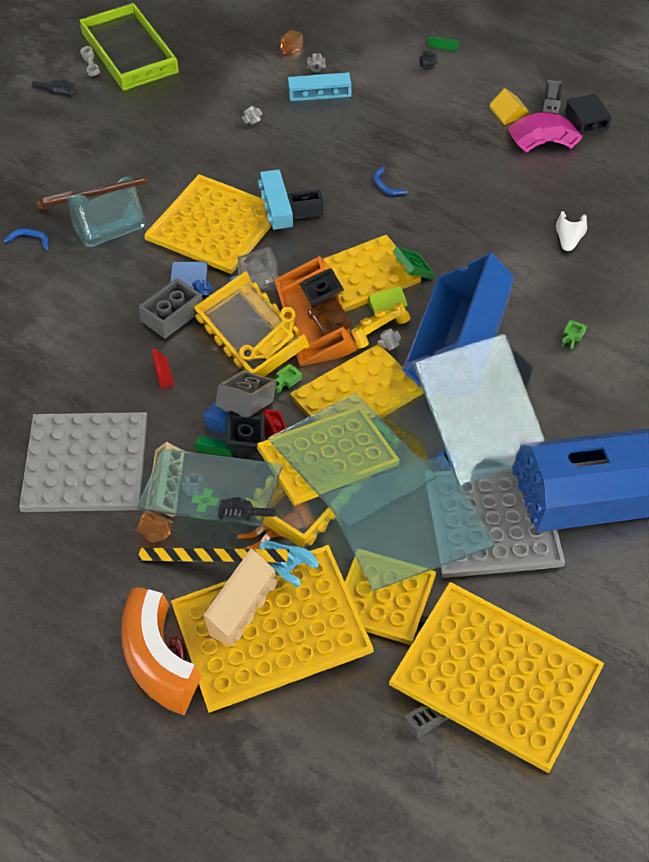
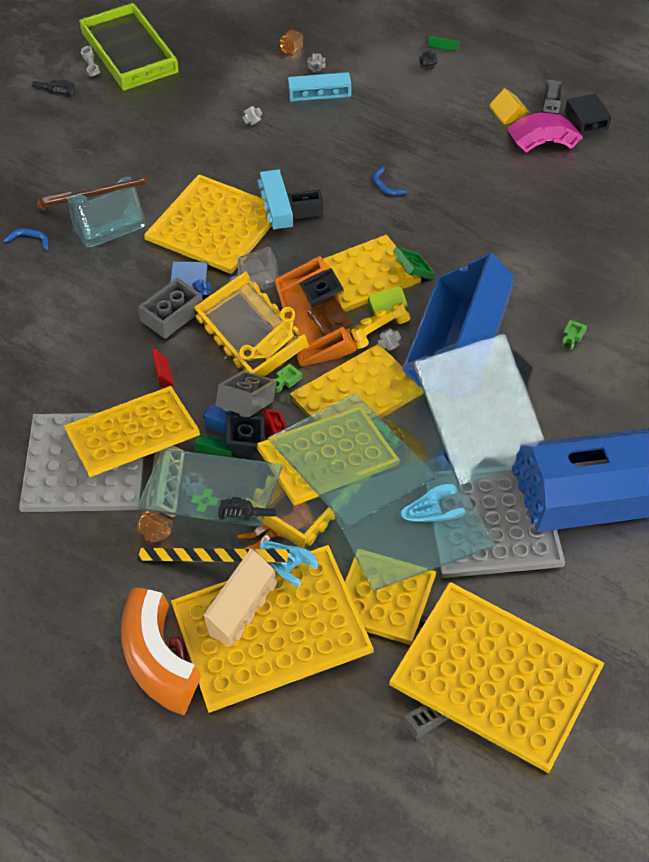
white animal [556,211,587,251] -> none
none -> yellow plate [64,386,200,477]
none -> medium azure animal [401,484,466,522]

